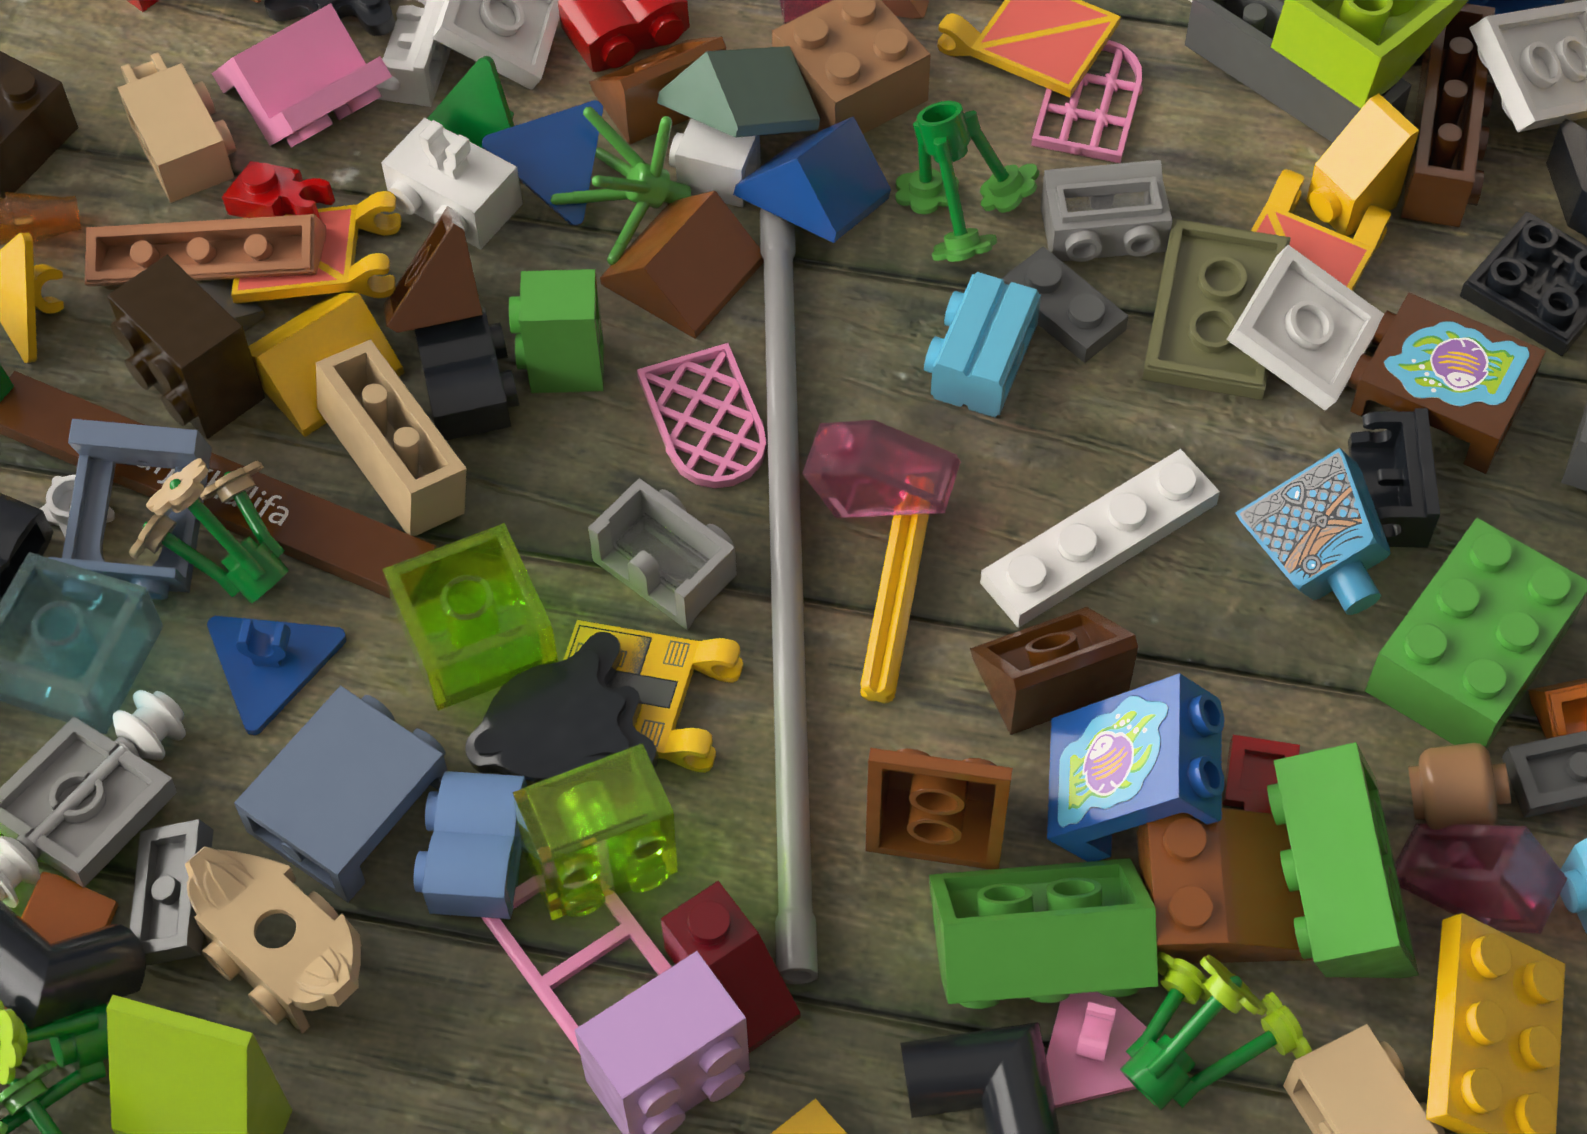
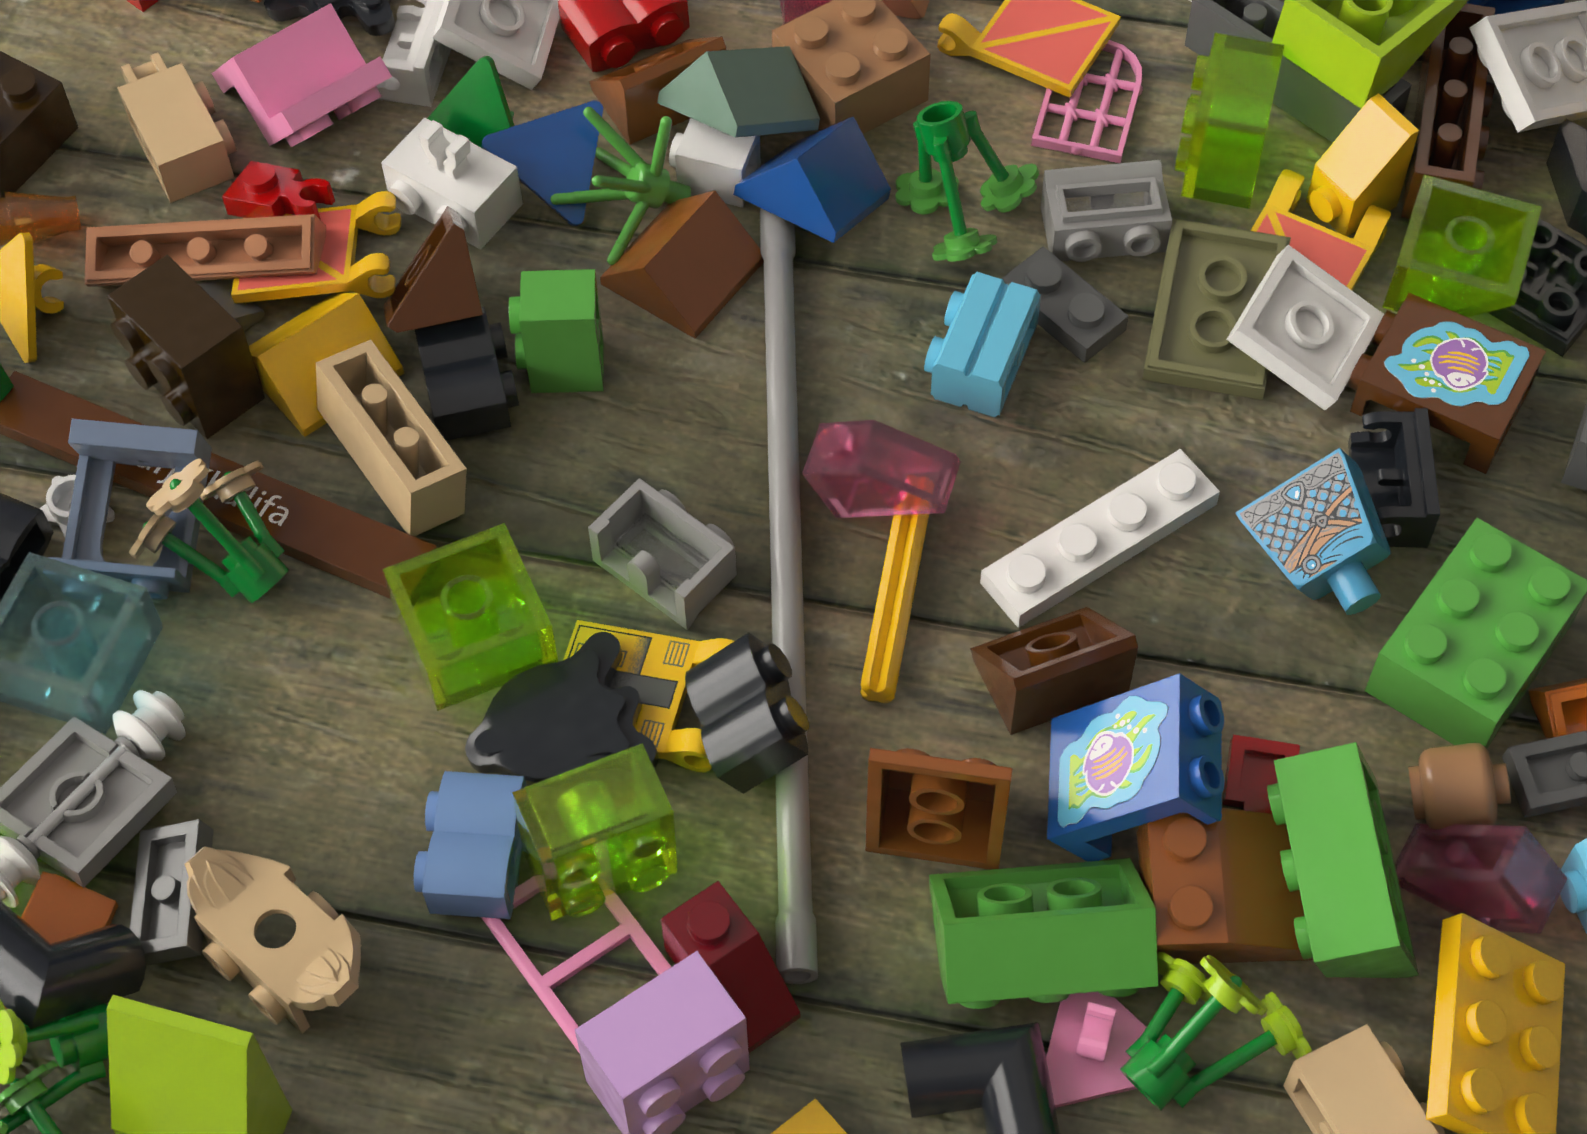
blue piece [207,616,347,735] -> none
sand blue panel [234,685,448,903] -> none
bright pink window [637,343,767,488] -> none
none -> black brick [685,633,810,794]
none -> clear neon green brick [1174,33,1284,209]
none -> clear neon green slope [1382,174,1542,317]

